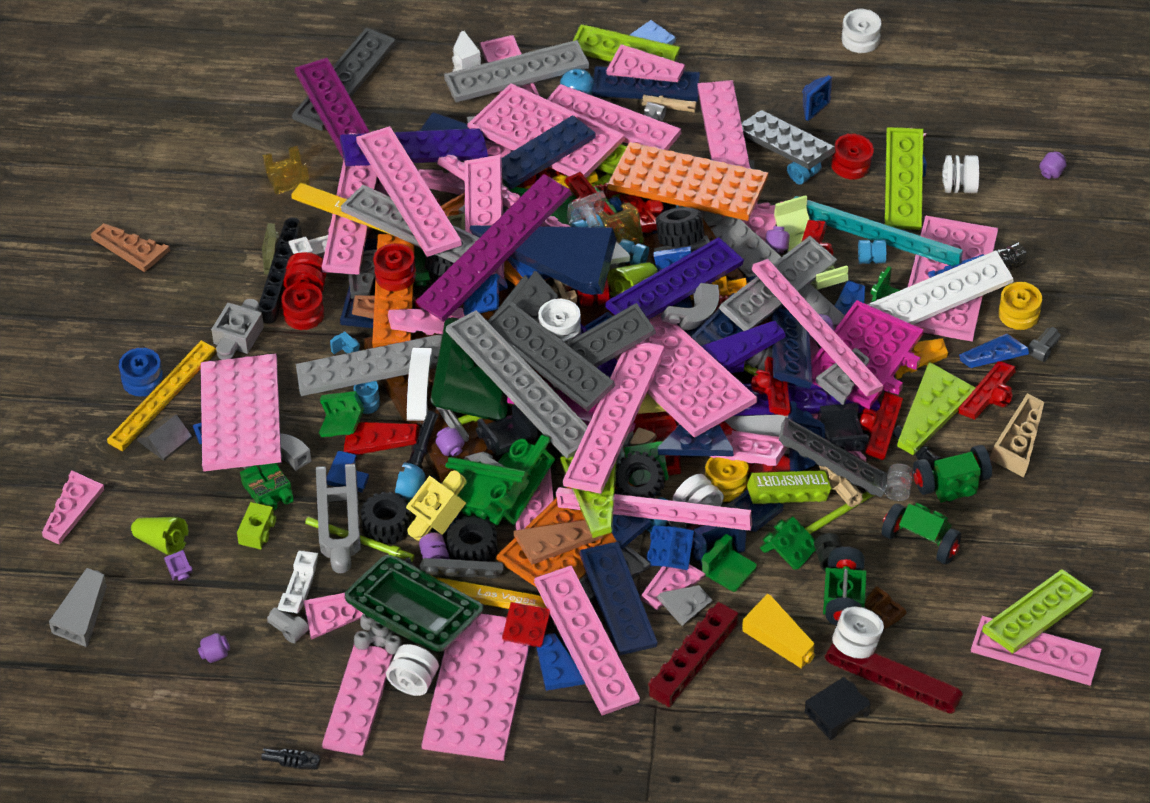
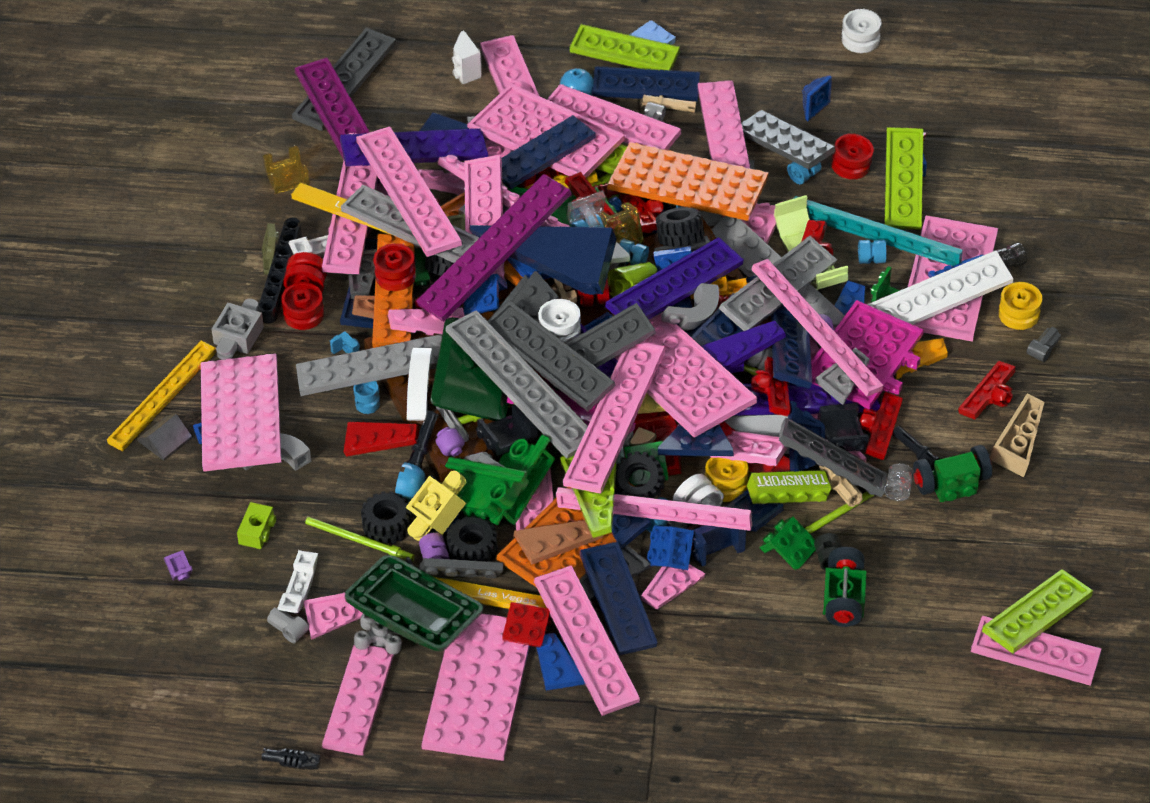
bright pink wing [42,470,104,545] -> none
light grey slope [49,568,107,647] -> none
nougat wing [91,223,170,272] -> none
blue wheel [119,348,164,396] -> none
lime cone [131,517,188,556] -> none
medium lavender head [198,633,230,663] -> none
green hips [240,463,294,511] -> none
light grey piece [316,463,361,573] -> none
green bracket [319,391,364,437] -> none
blue tile [326,451,369,493] -> none
white wheel [386,645,439,695] -> none
light grey plate [444,40,589,103] -> none
bright pink wing [606,44,685,82] -> none
dark red brick [648,602,739,708] -> none
light grey wing [657,585,712,626] -> none
green bracket [701,534,756,592] -> none
yellow slope [743,593,815,669] -> none
medium lavender head [765,226,790,254] -> none
black panel [805,677,871,740] -> none
dark red beam [825,642,963,714] -> none
white wheel [832,607,884,658] -> none
reddish brown brick [865,586,907,630] -> none
brick [881,503,962,564] -> none
lime wing [897,362,976,455] -> none
white wheel [942,155,979,193] -> none
blue wing [960,334,1029,368] -> none
medium lavender head [1039,151,1067,179] -> none

